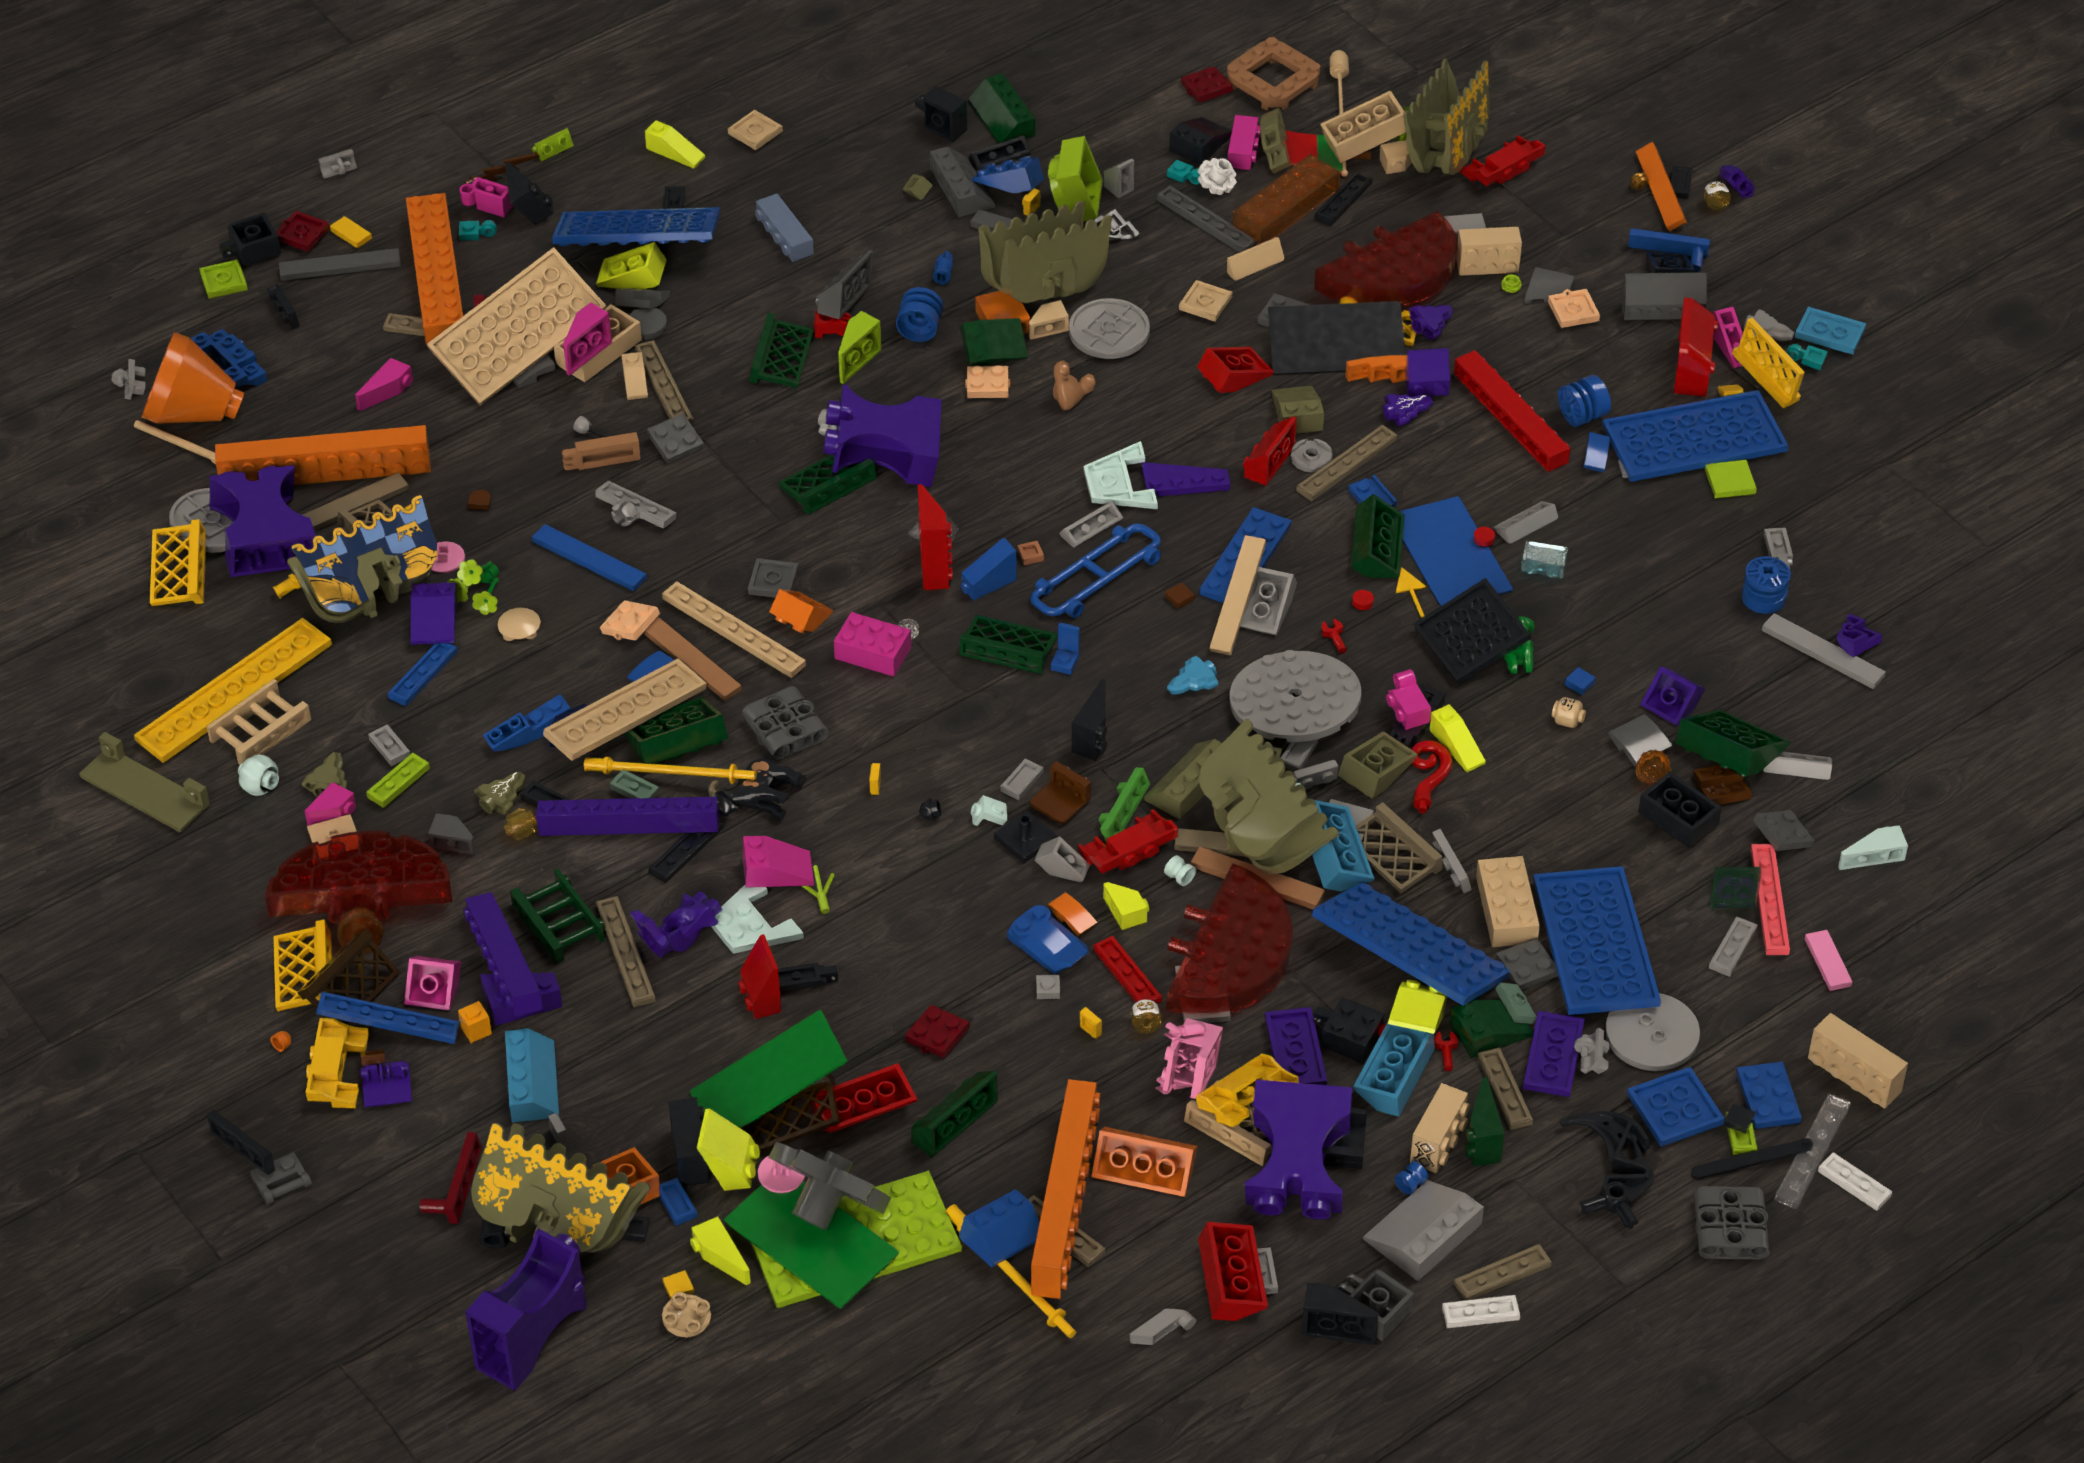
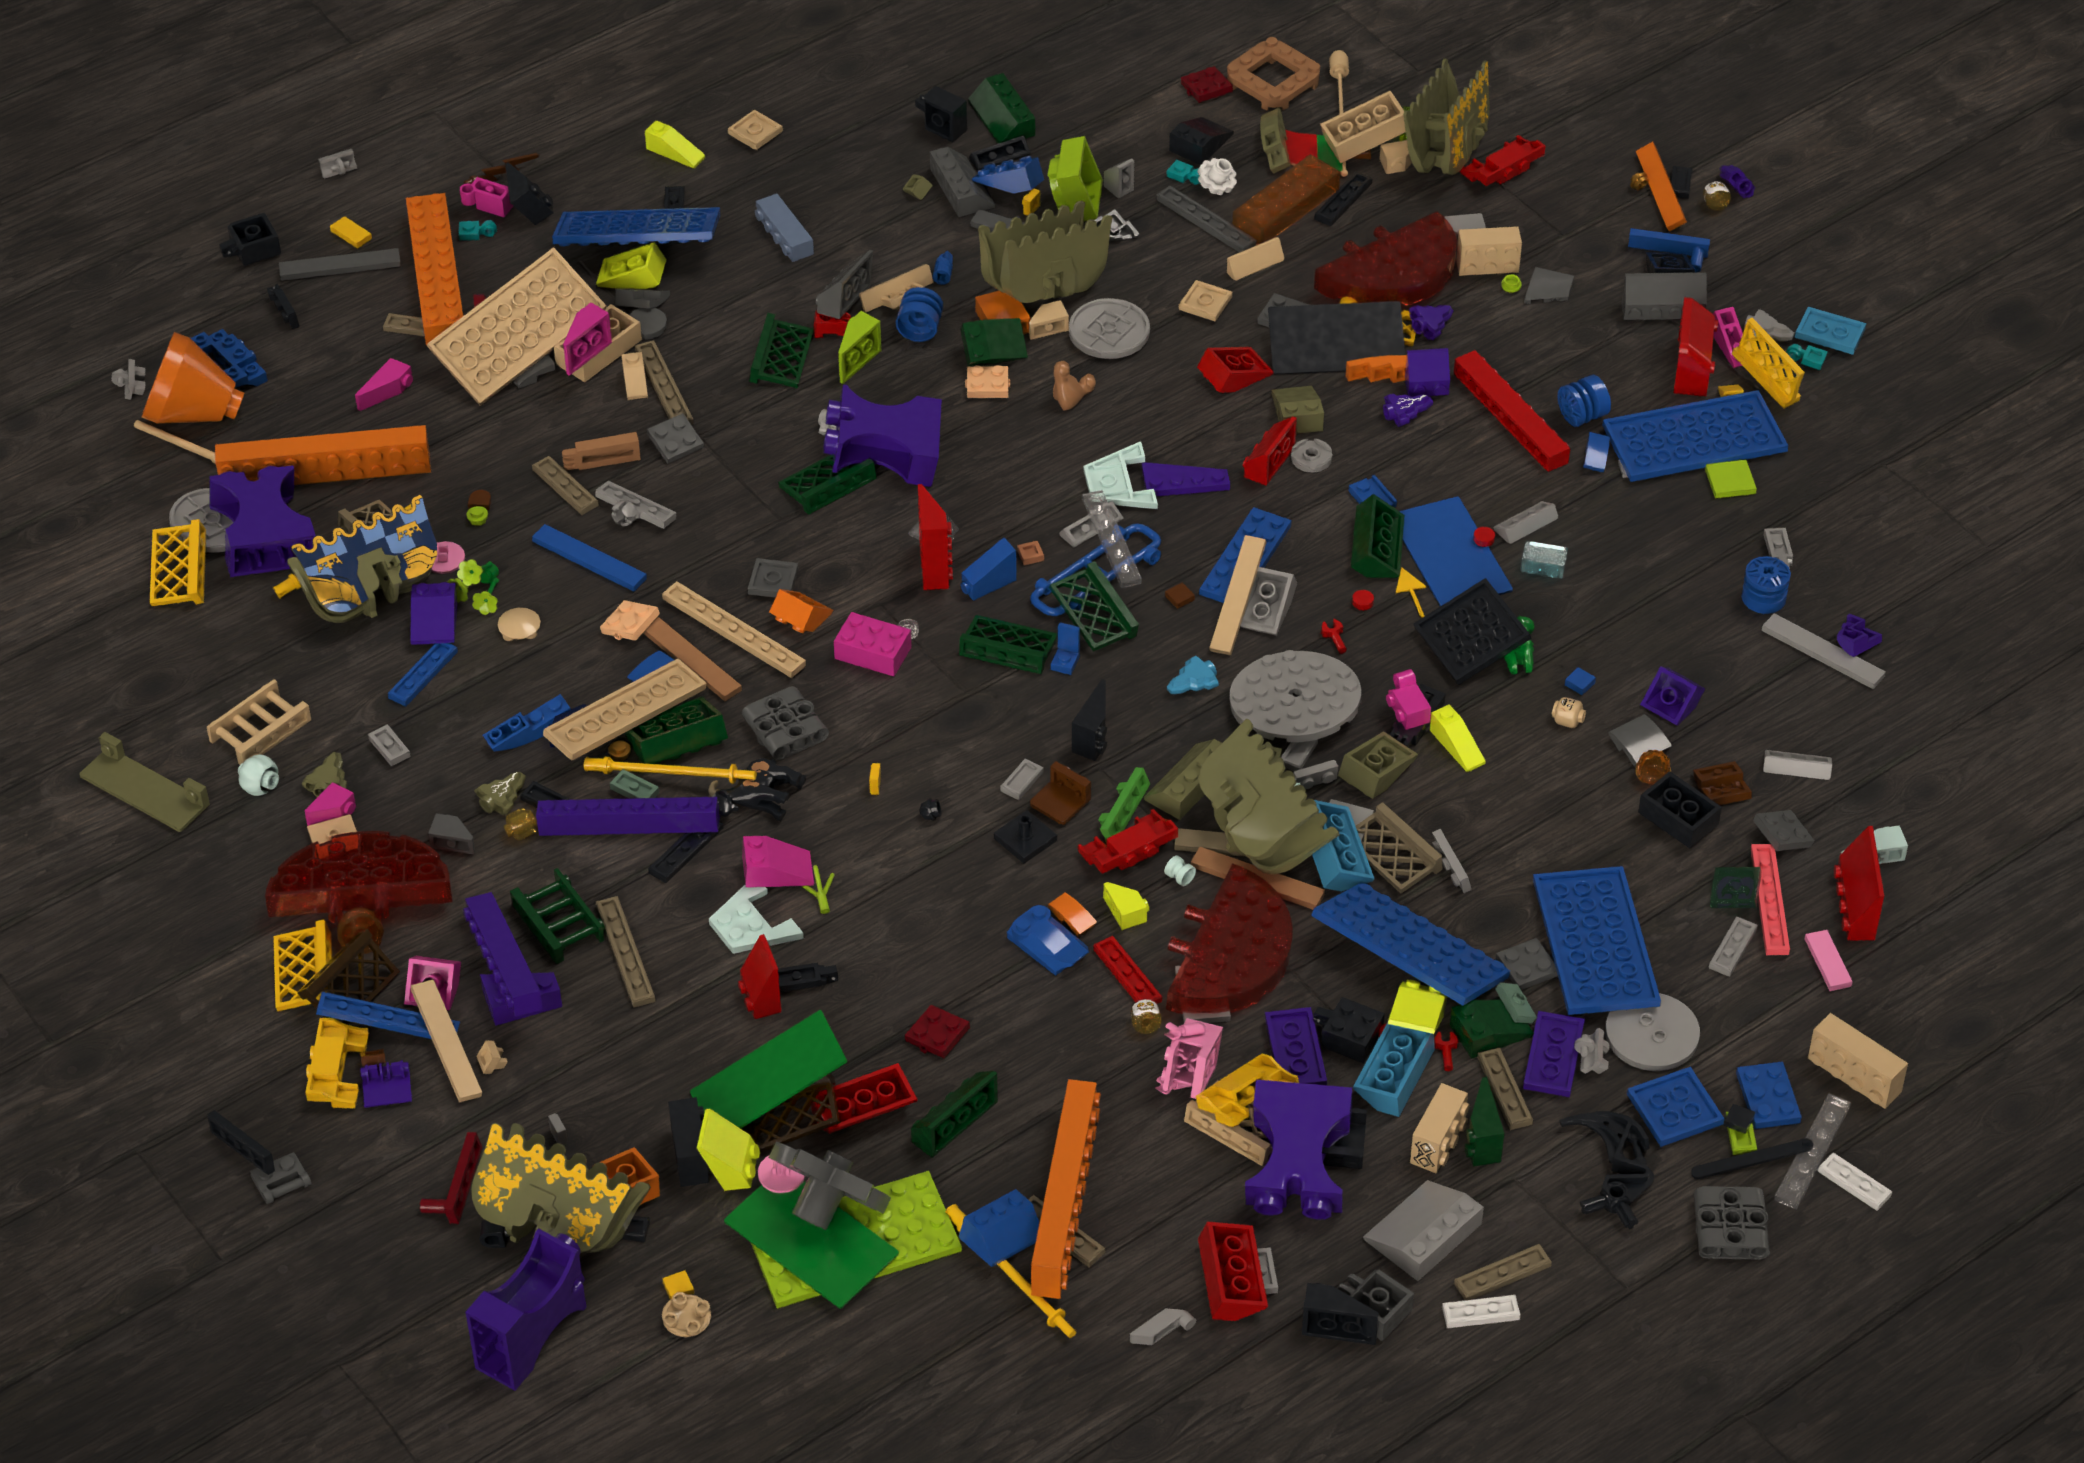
yellow plate [134,618,332,763] -> none
lime tile [199,260,248,299] -> none
orange hinge [271,1031,291,1052] -> none
dark red plate [276,211,330,252] -> none
dark tan tile [302,472,409,531] -> none
lime plate [366,753,430,808] -> none
light orange brick [458,1001,492,1043] -> none
dark azure slope [505,1028,559,1122] -> none
lime hinge [532,128,574,162] -> none
light grey hinge [573,416,607,438] -> none
dark purple hips [630,891,722,958] -> none
blue tile [659,1178,698,1226] -> none
neon yellow slope [690,1217,751,1285] -> none
light aqua bracket [971,795,1007,826] -> none
light grey slope [1034,836,1090,882] -> none
light grey plate [1036,975,1060,999] -> none
yellow tile [1080,1007,1102,1039] -> none
orange slope [1091,1127,1198,1197] -> none
dark pink brick [1228,115,1261,170] -> none
dark tan tile [1296,425,1398,502] -> none
blue wheel [1394,1161,1428,1195] -> none
red plant [1411,740,1452,814] -> none
tan brick [1476,856,1540,947] -> none
light nougat plate [1548,289,1600,328] -> none
dark green slope [1675,709,1791,777] -> none
none -> tan tile [411,980,482,1103]
none -> lime plate [467,506,488,526]
none -> tan tile [476,1040,508,1074]
none -> dark tan tile [532,456,599,515]
none -> pearl gold plate [608,740,631,761]
none -> tan bracket [859,264,934,313]
none -> dark green fence [1049,561,1139,652]
none -> clear tile [1082,490,1142,588]
none -> red slope [1834,826,1884,940]

